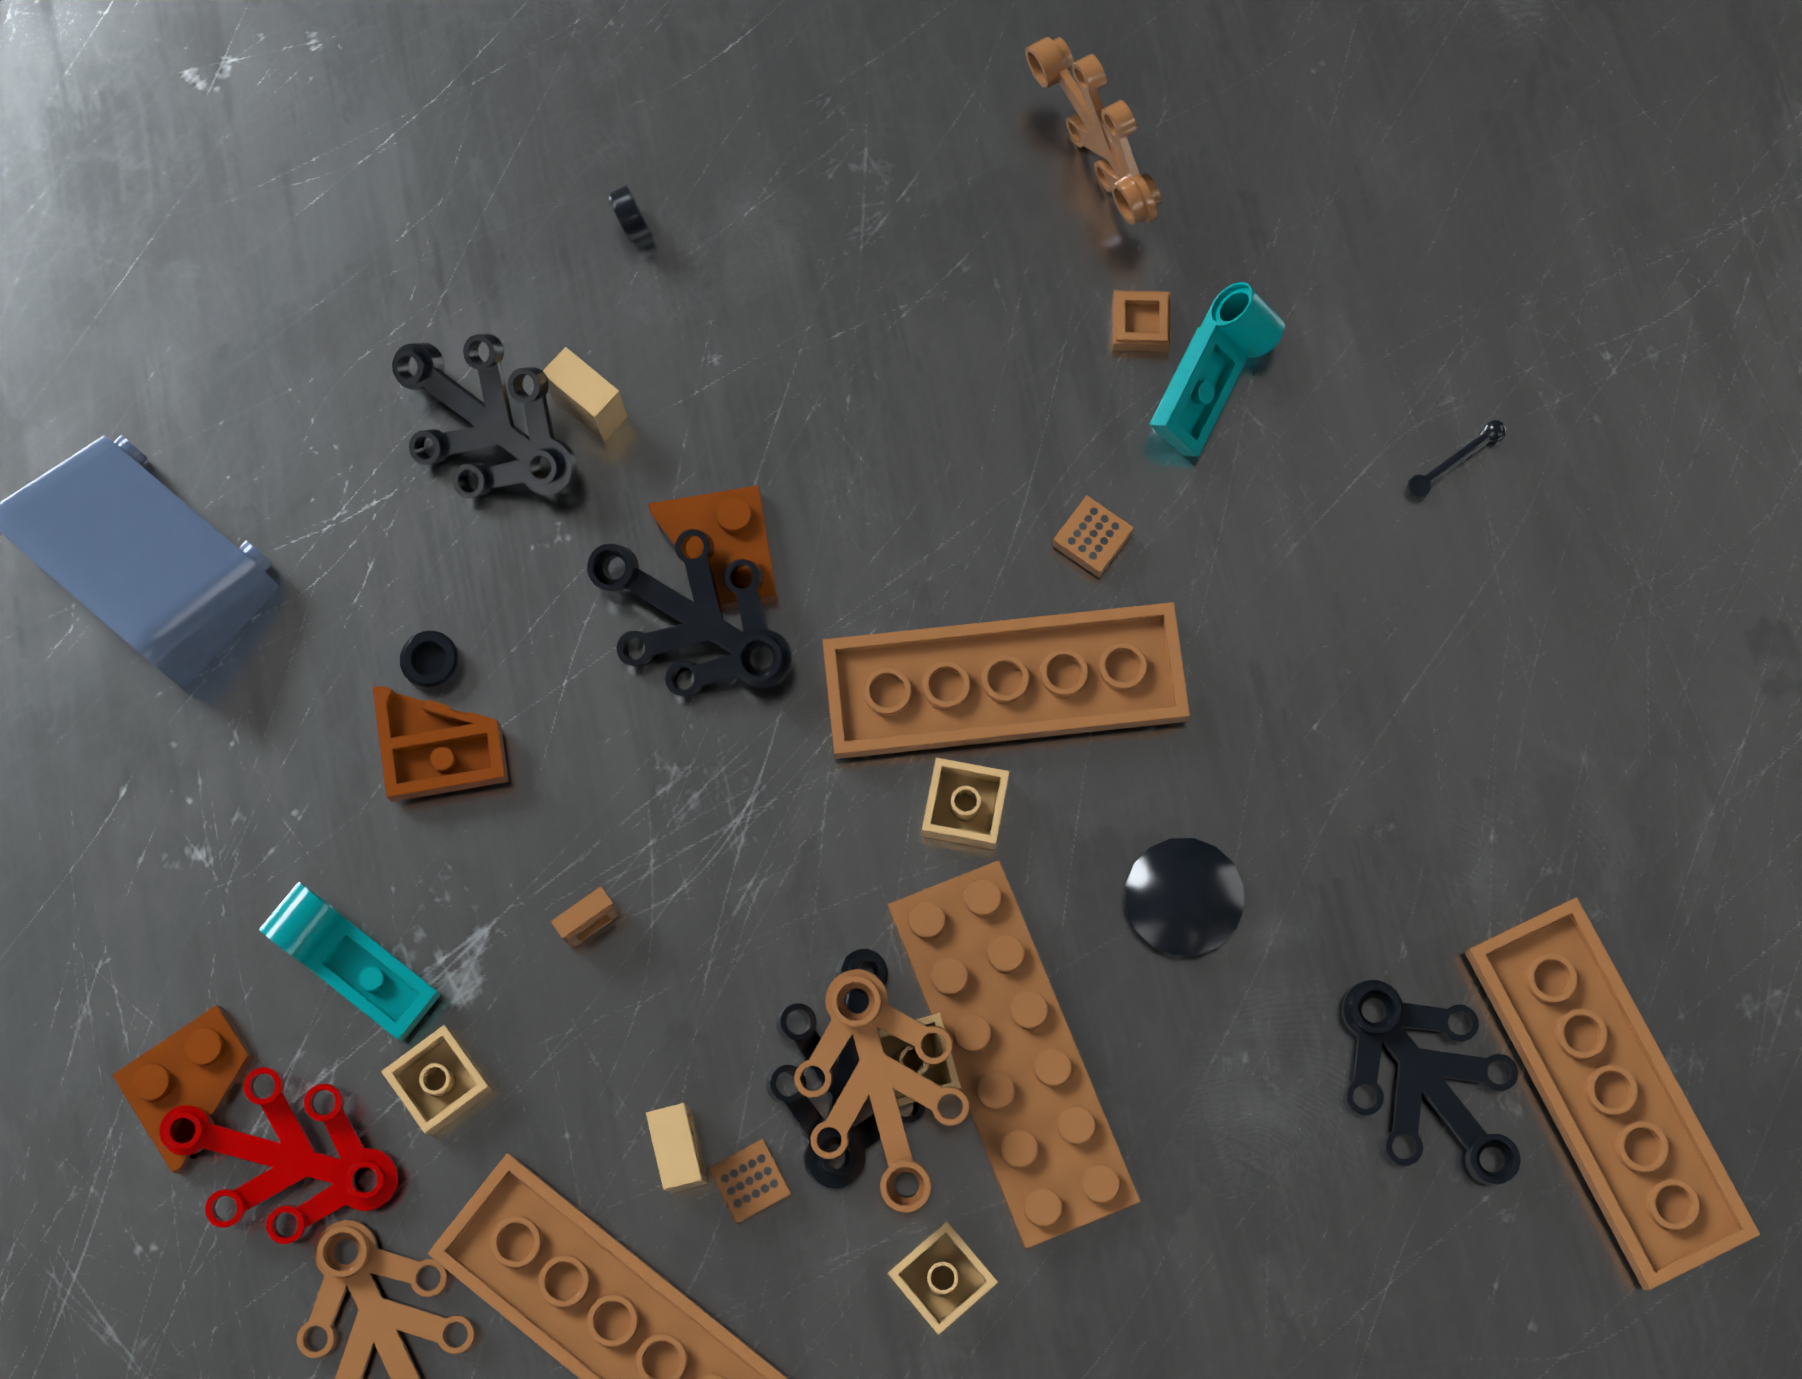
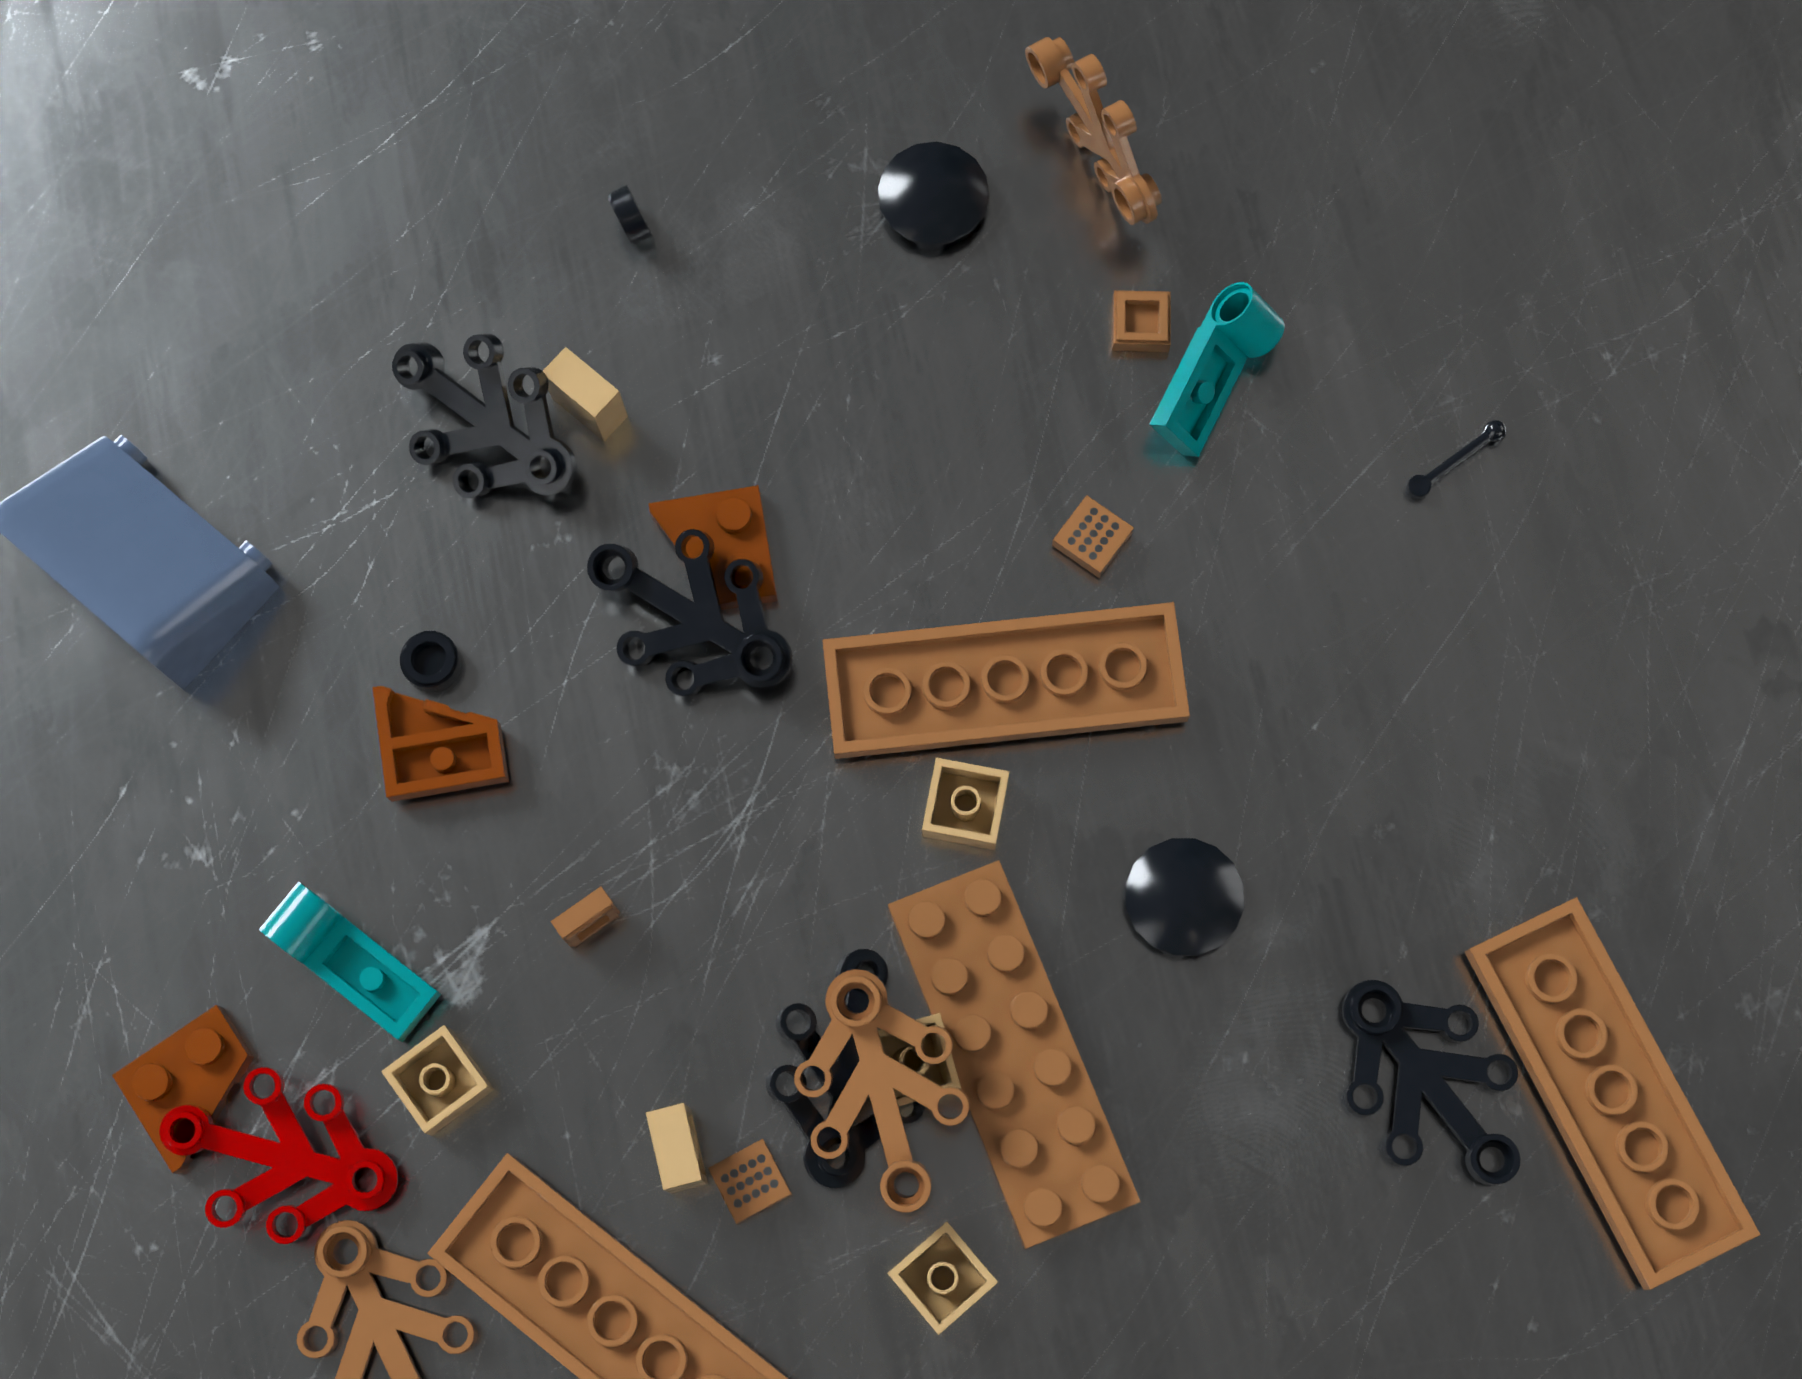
none -> black dish [878,141,989,252]

